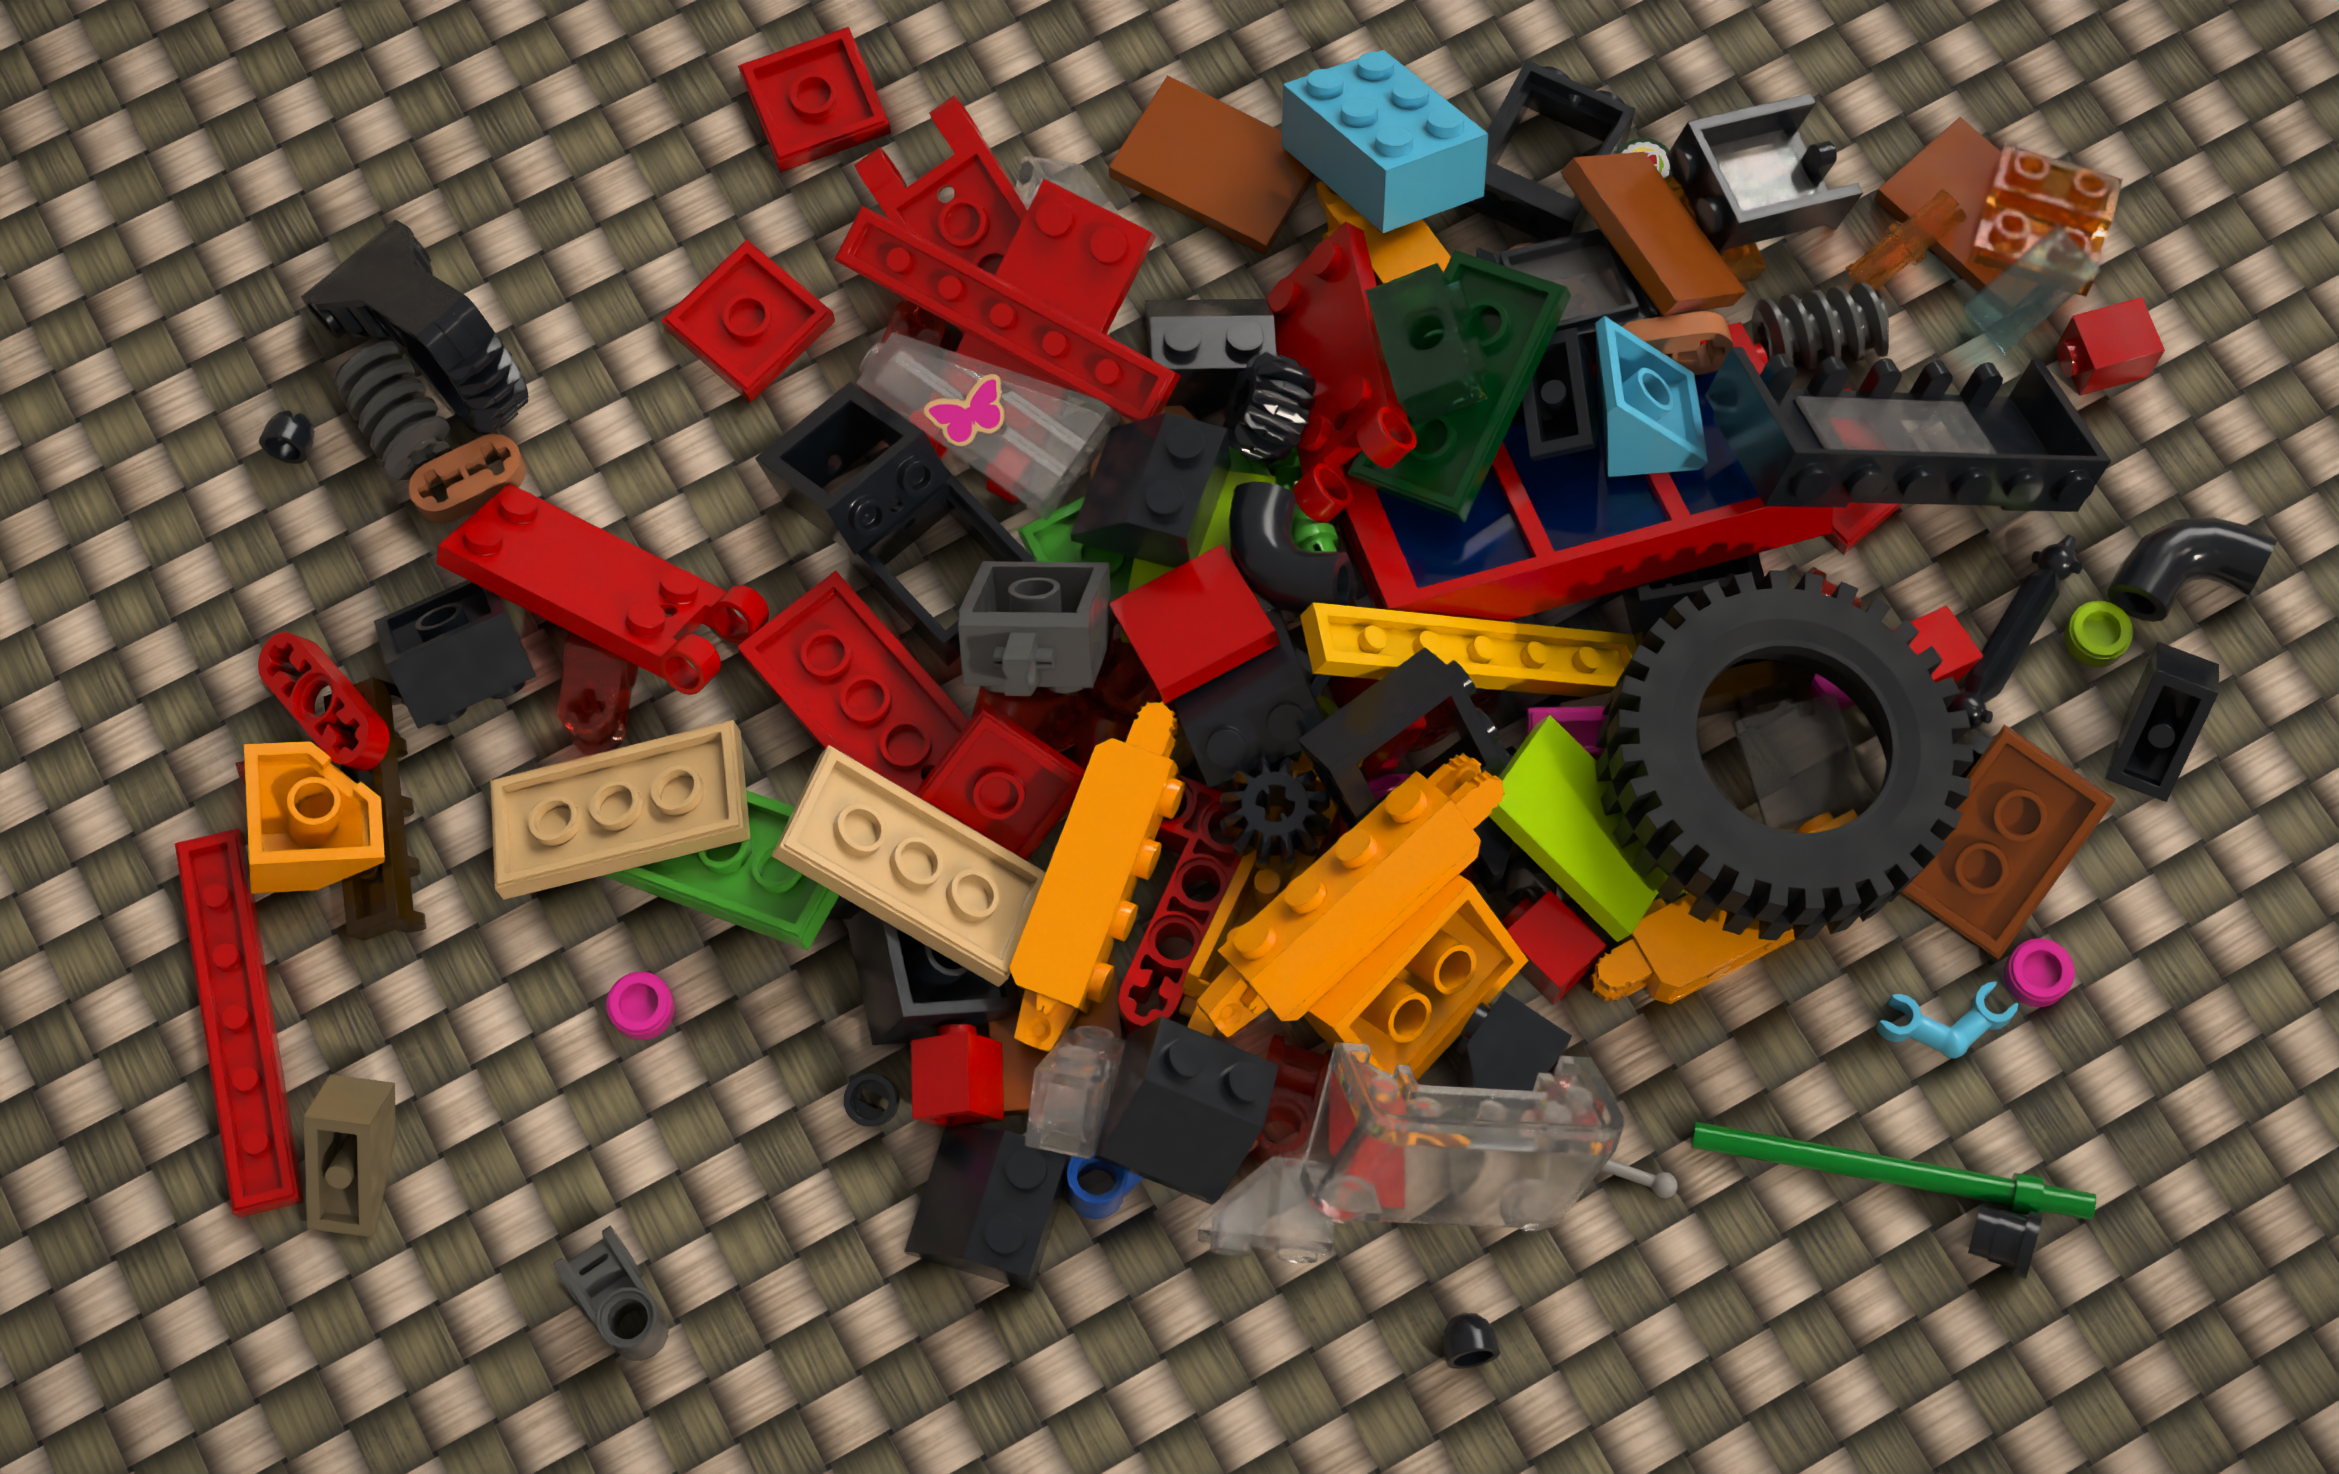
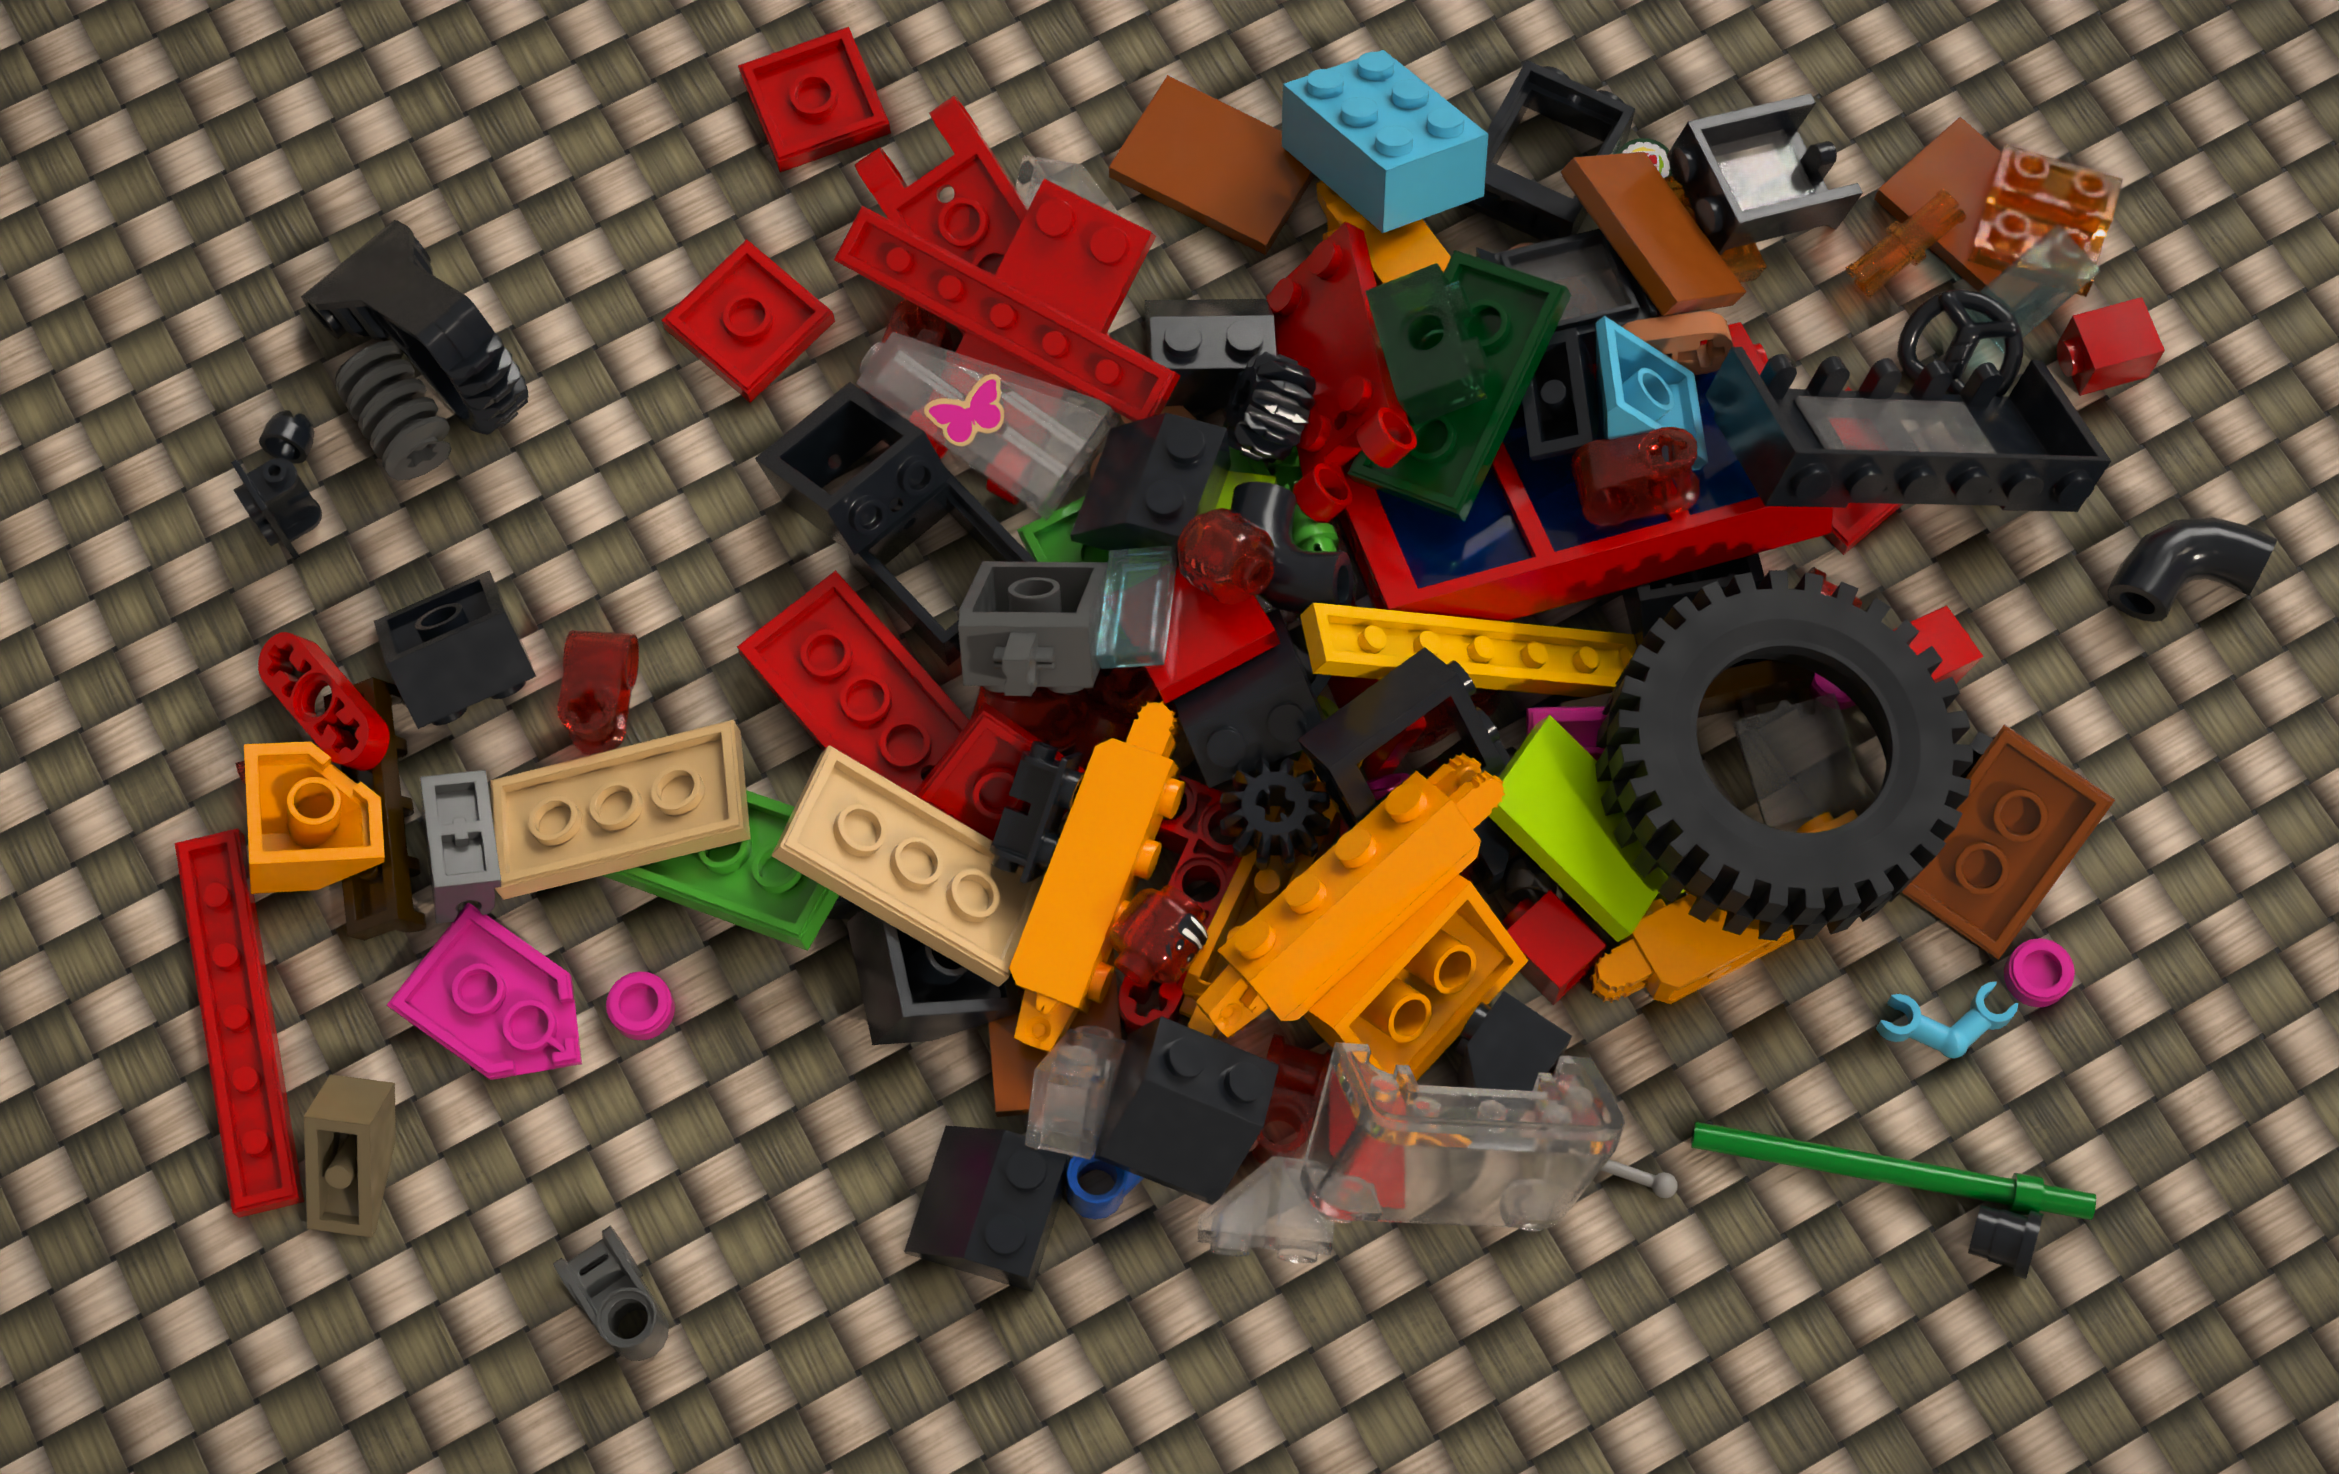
nougat beam [408,434,526,524] -> none
red hinge [436,483,769,695] -> none
black hinge [844,1073,900,1127] -> none
red brick [911,1024,1004,1128] -> none
black hinge [1442,1312,1500,1369] -> none
dark grey piece [1752,282,1890,370] -> none
black wheel [1946,535,2082,730] -> none
lime tile [2064,601,2133,667] -> none
black slope [2105,642,2219,802] -> none
none -> black hinge [231,458,322,560]
none -> dark pink tile [387,902,582,1080]
none -> hinge [420,770,501,924]
none -> black hinge [990,741,1084,884]
none -> clear light blue tile [1095,546,1177,669]
none -> clear red head [1109,885,1208,987]
none -> clear red head [1177,508,1275,605]
none -> clear red piece [1570,427,1700,526]
none -> black piece [1897,289,2024,397]

